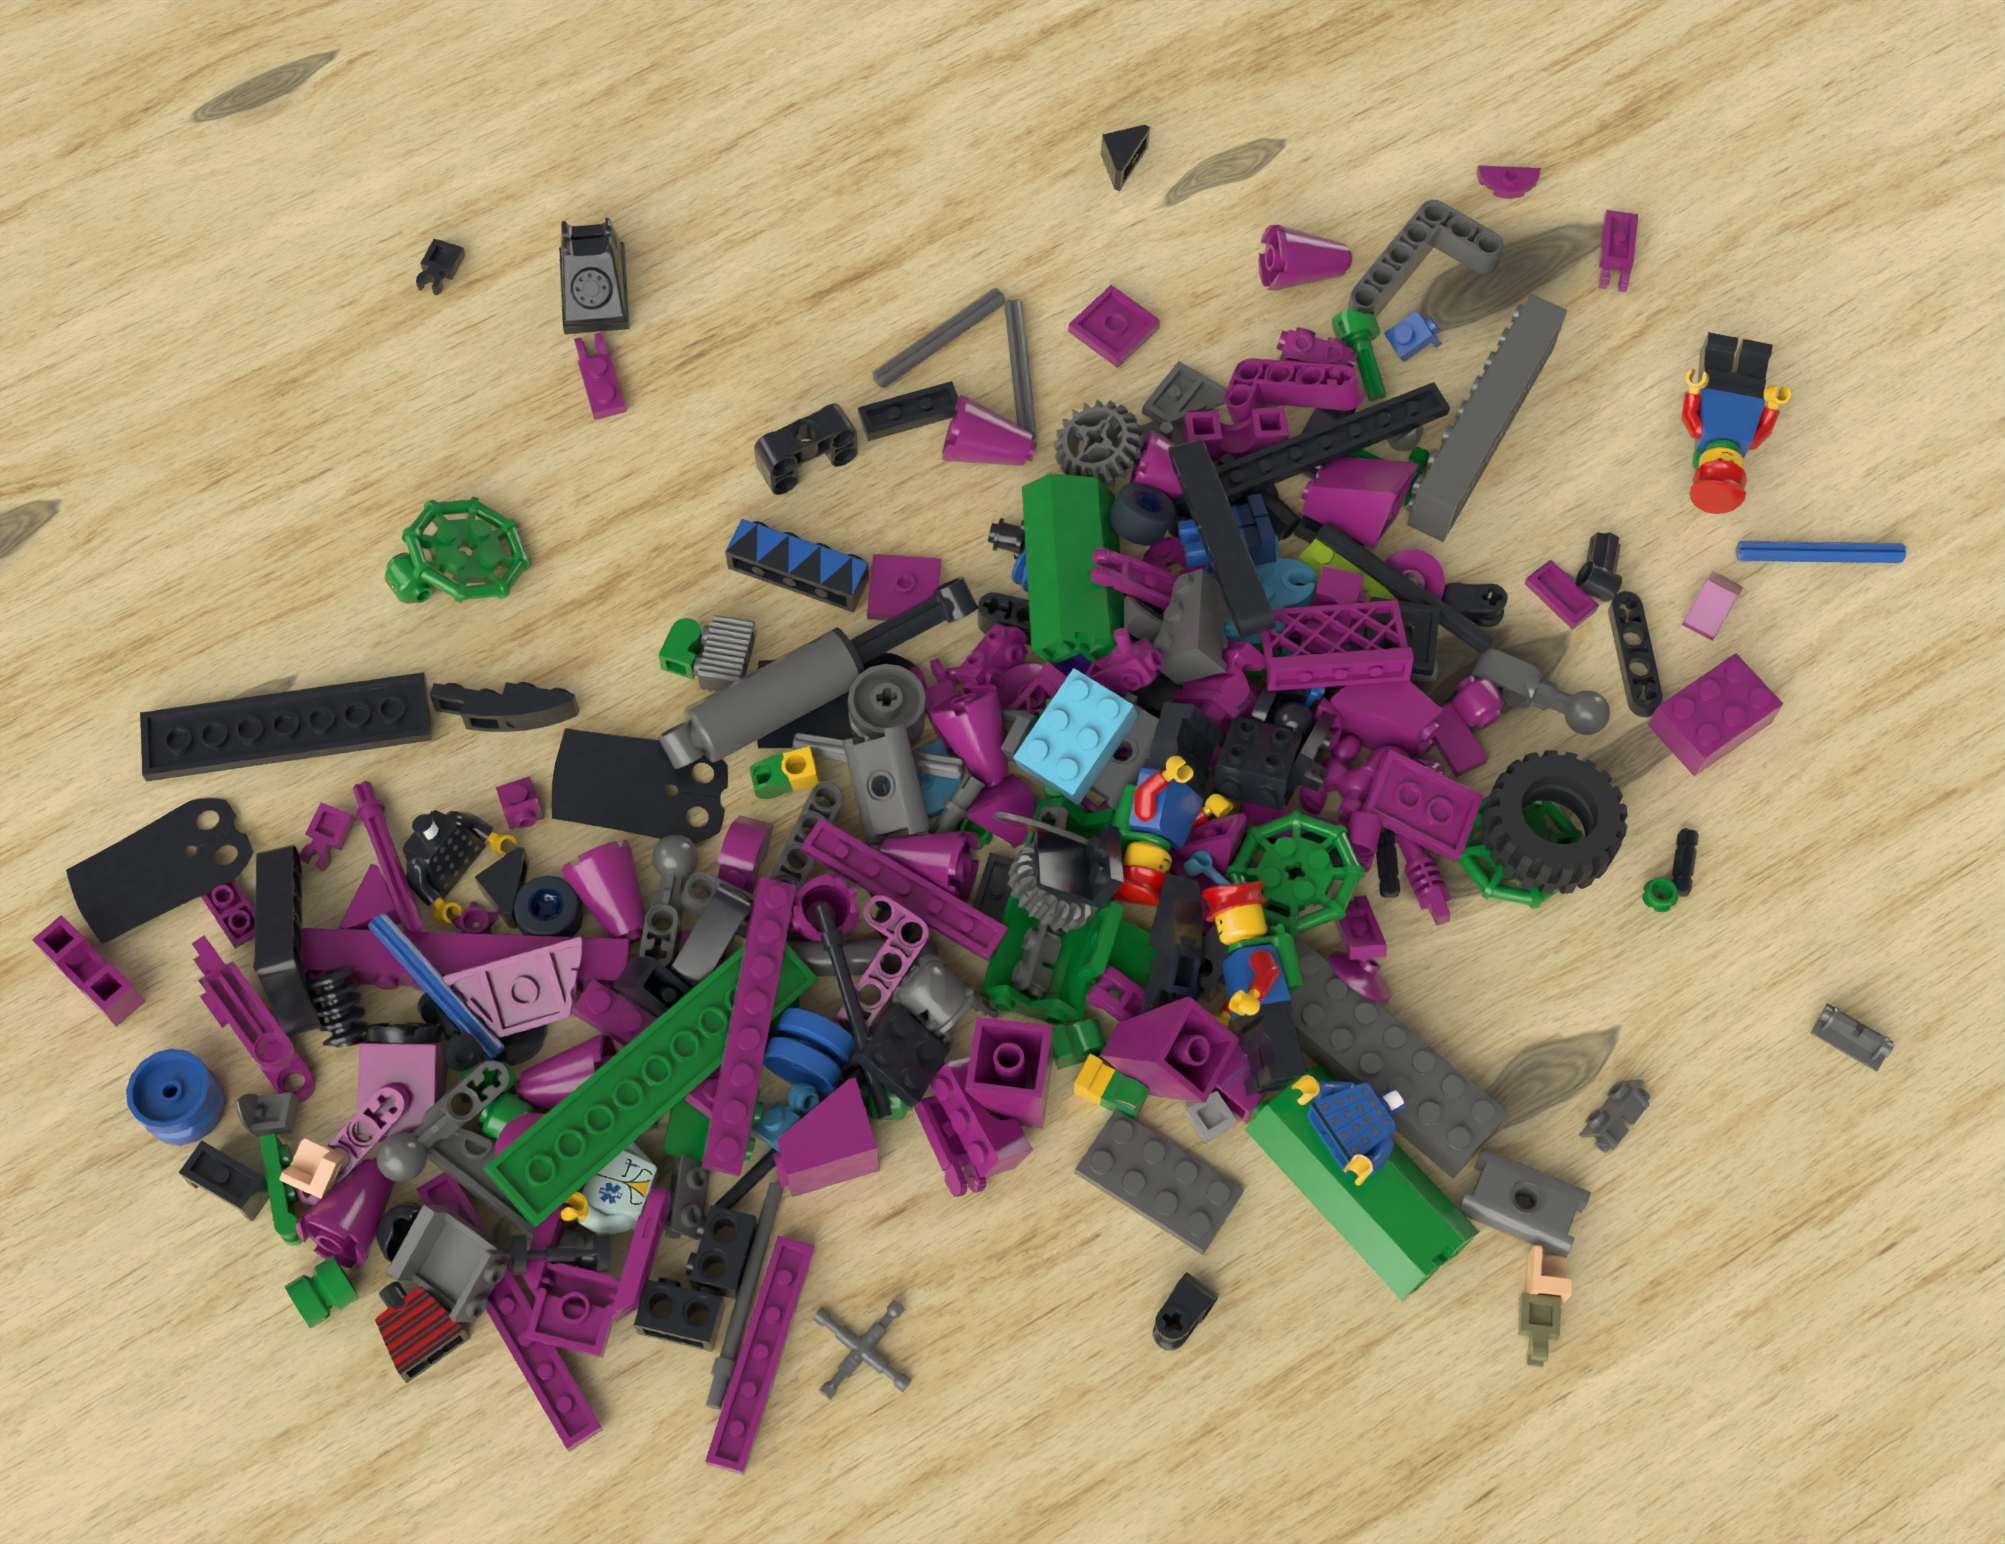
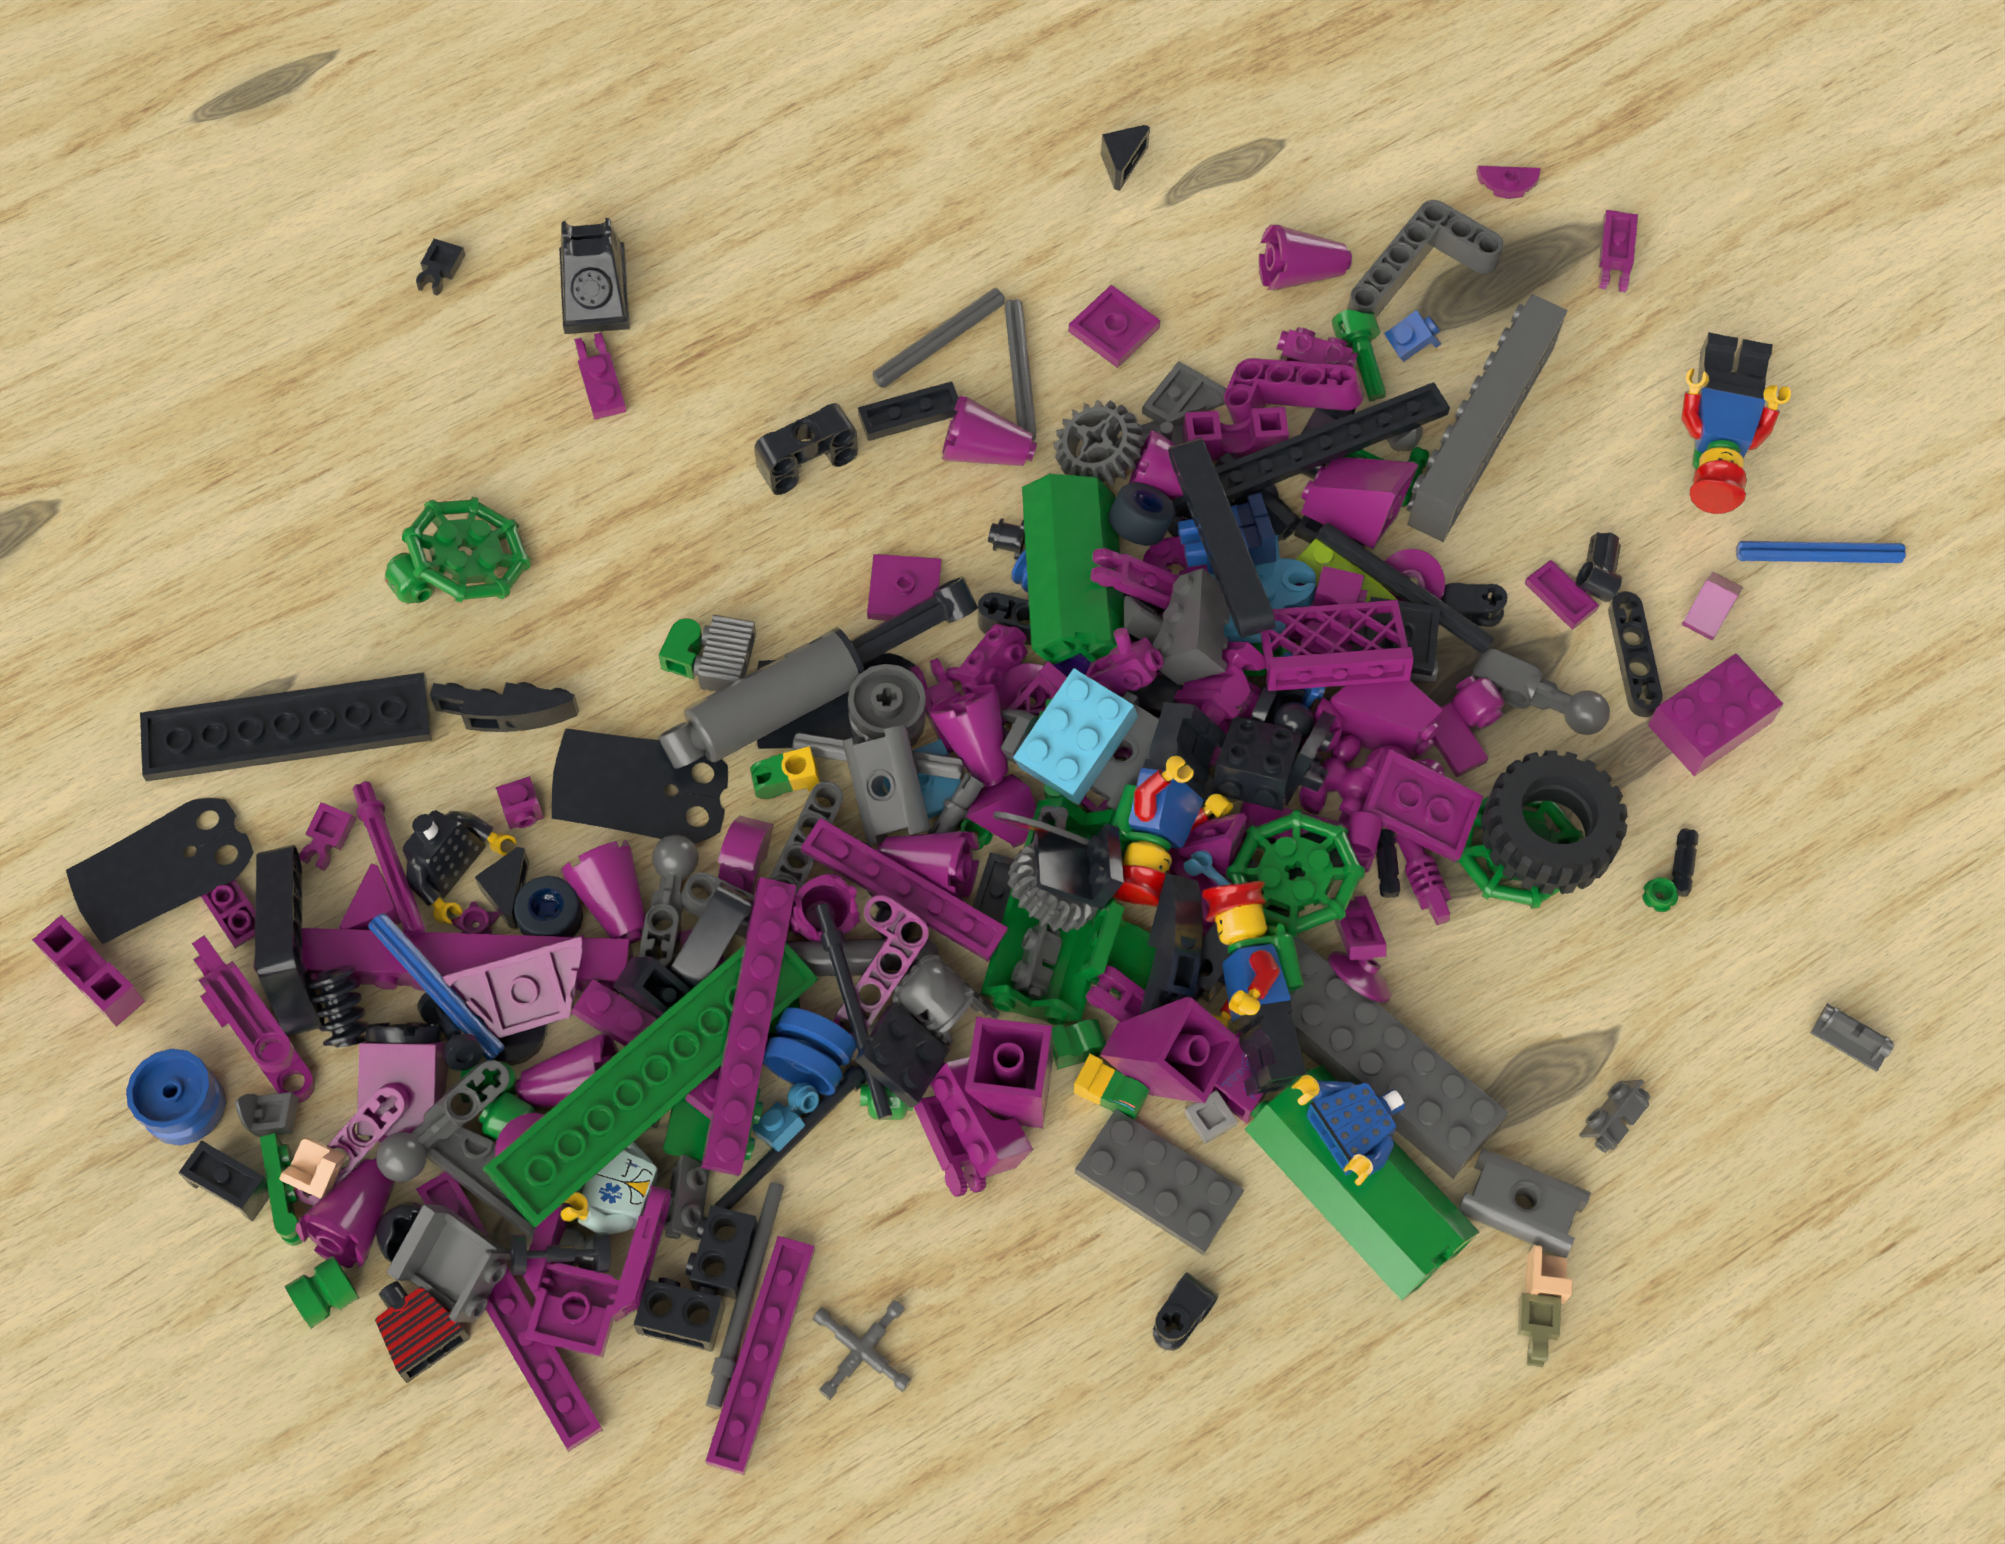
black brick [725,519,869,613] -> none
magenta slope [773,1078,879,1197] -> none

